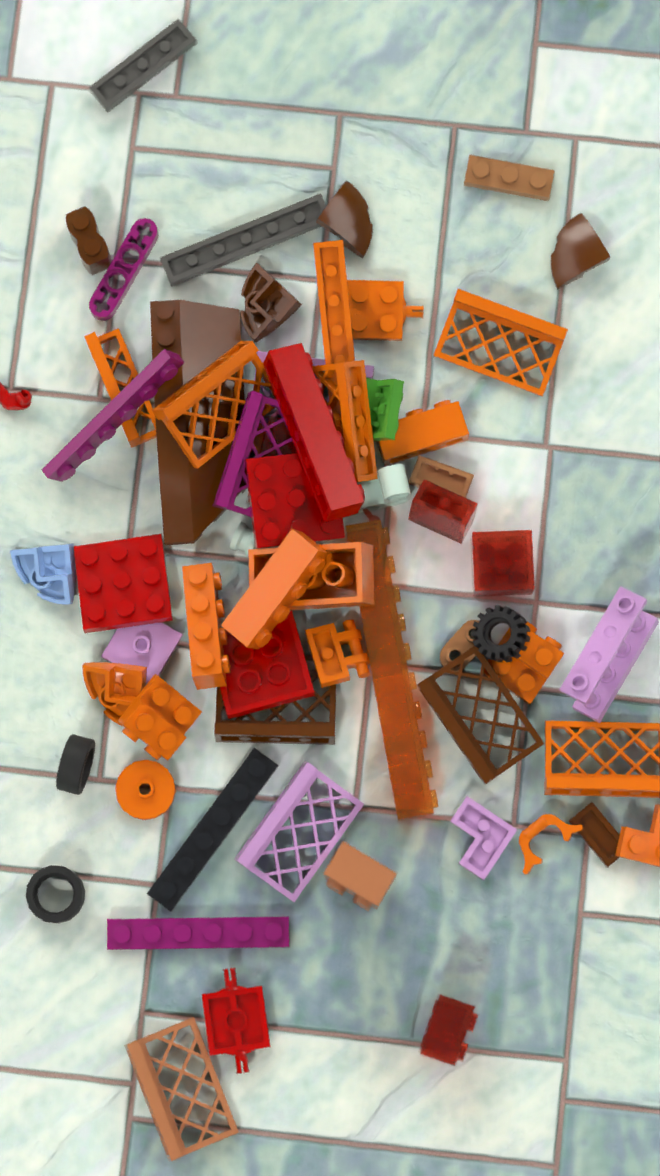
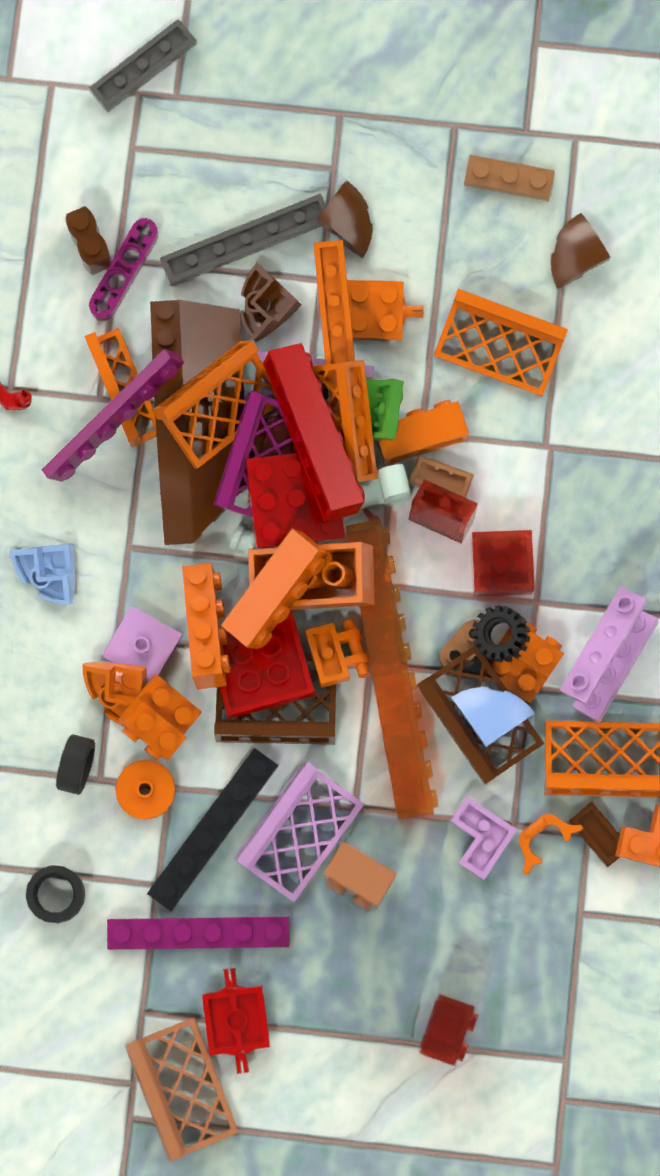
red plate [73,534,173,633] -> none
none -> light blue brick [451,687,535,747]

